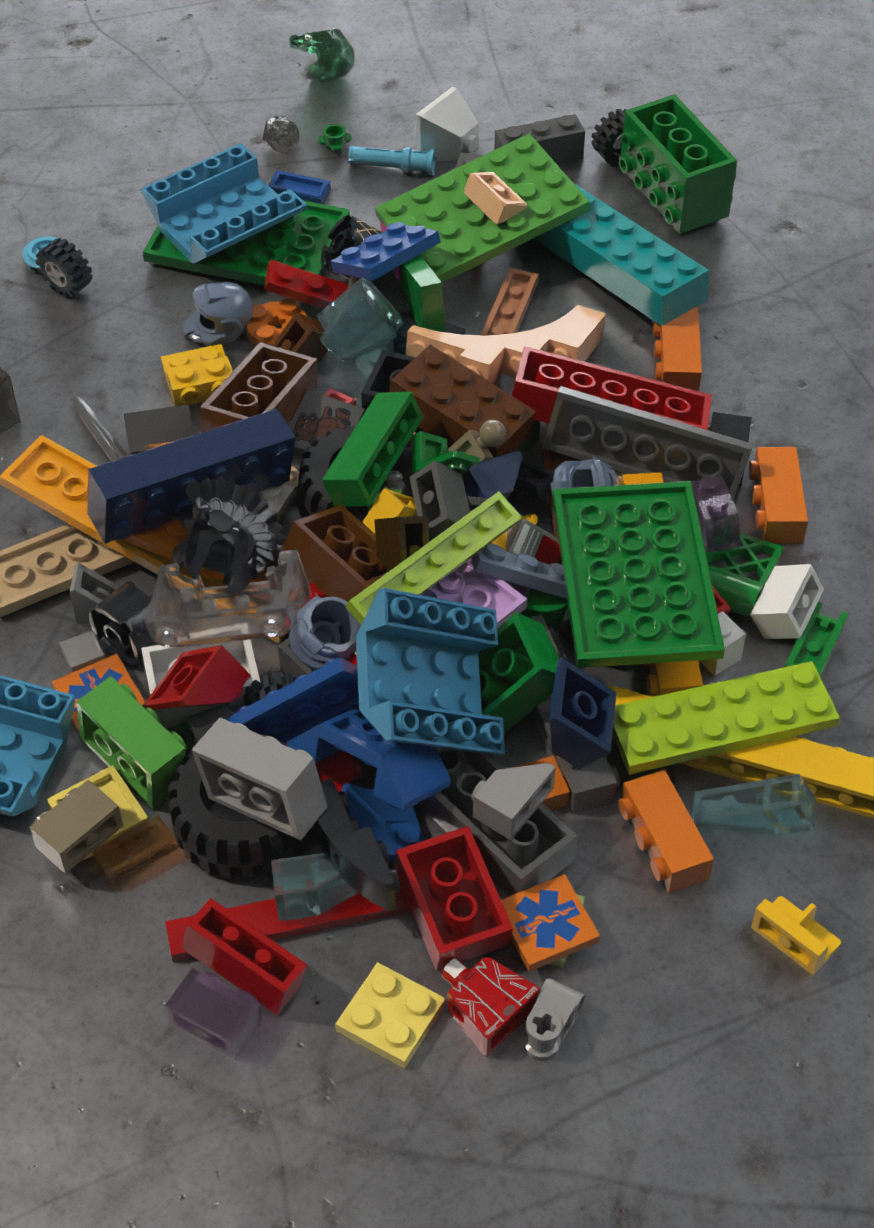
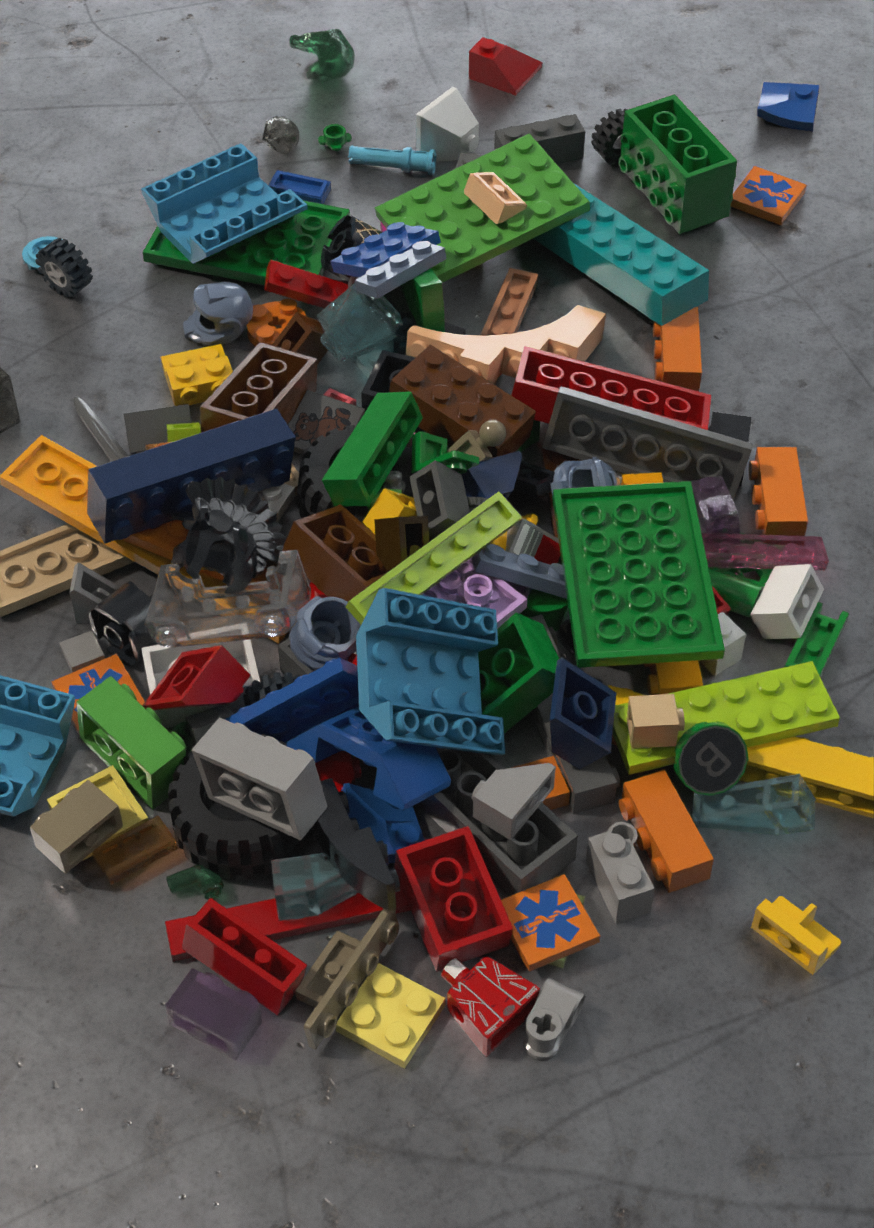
none -> lime plate [166,422,201,443]
none -> clear green arm [166,865,224,900]
none -> dark tan bracket [295,908,399,1050]
none -> sand blue plate [354,241,447,299]
none -> lavender plate [457,574,499,607]
none -> red slope [469,37,543,96]
none -> light grey hinge [586,822,655,924]
none -> tan brick [626,694,685,749]
none -> black tile [674,721,748,796]
none -> clear pink plate [701,533,829,571]
none -> orange tile [731,166,807,225]
none -> blue plate [757,82,819,132]

